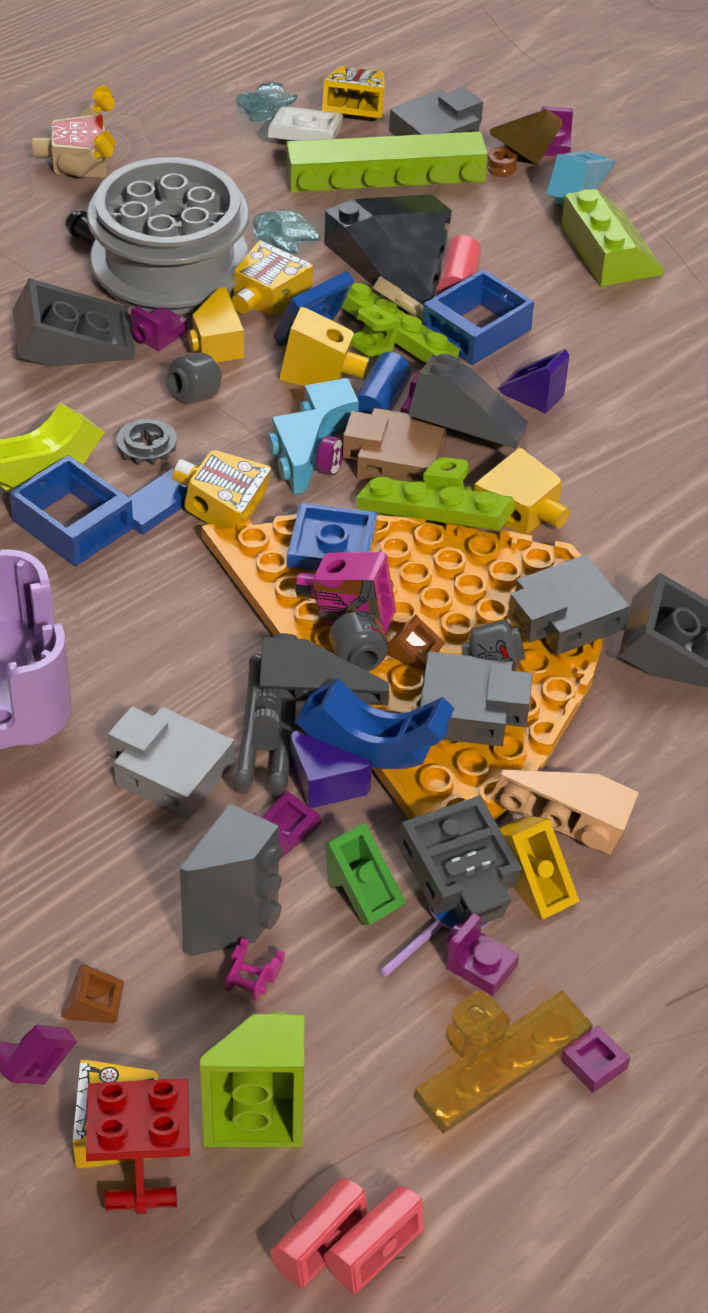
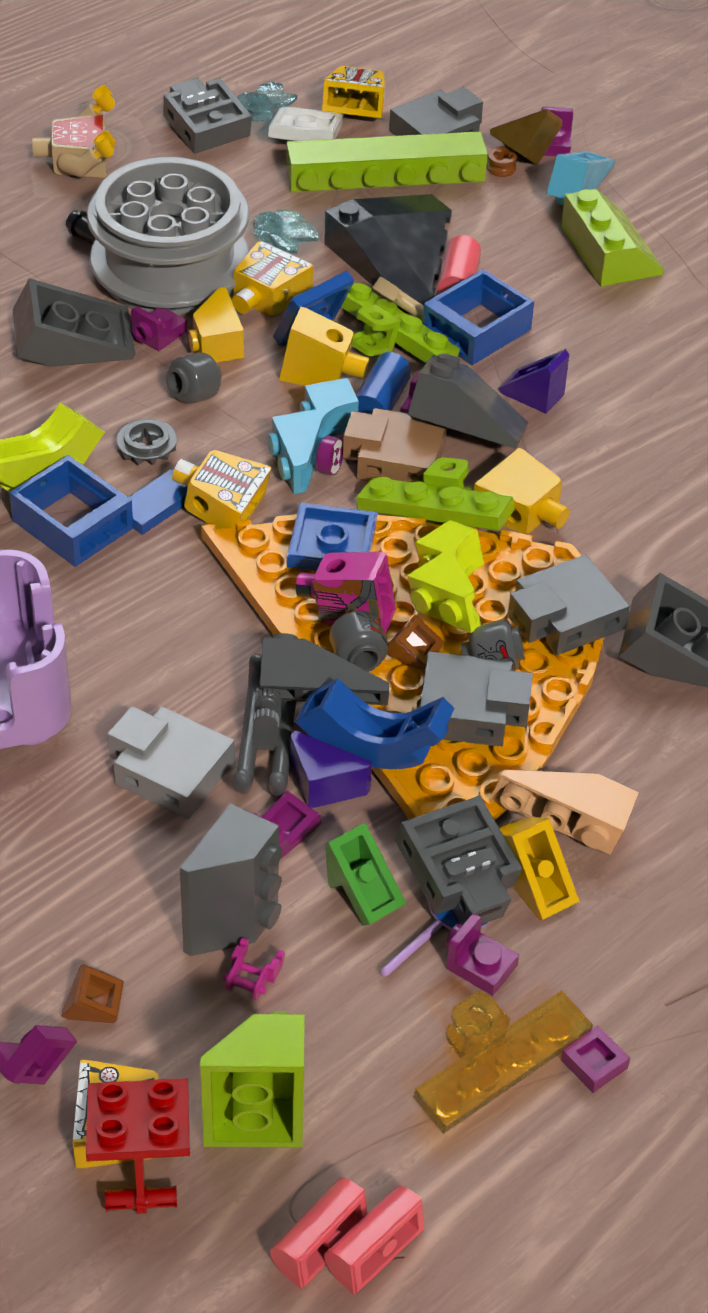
none -> dark grey piece [163,77,252,154]
none -> neon yellow arch [407,520,484,633]

